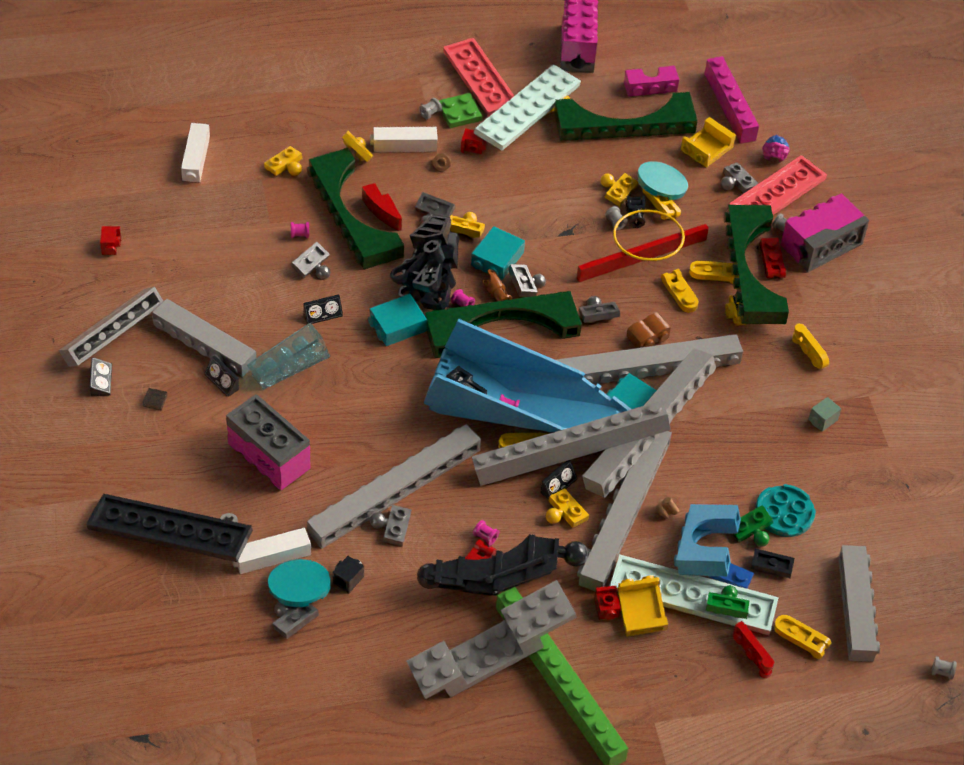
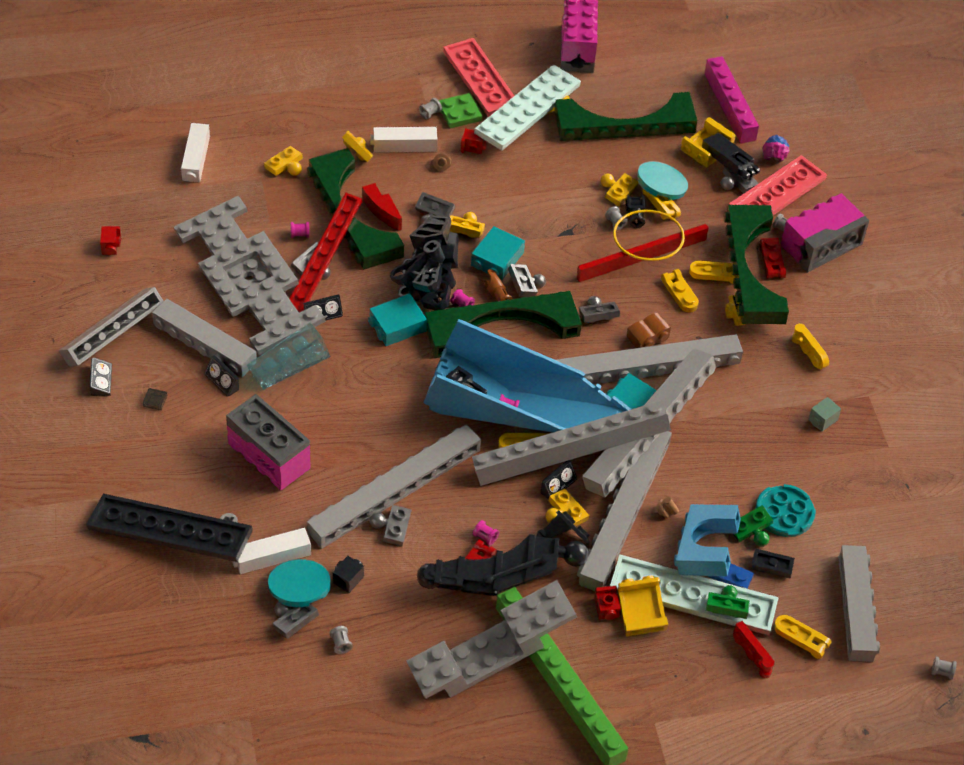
dark pink arch [624,66,679,97] -> none
none -> light grey piece [174,196,326,355]
none -> red tile [289,192,362,313]
none -> light grey bush [329,626,353,654]
none -> black plate [536,510,591,545]
none -> black hinge [702,133,760,180]

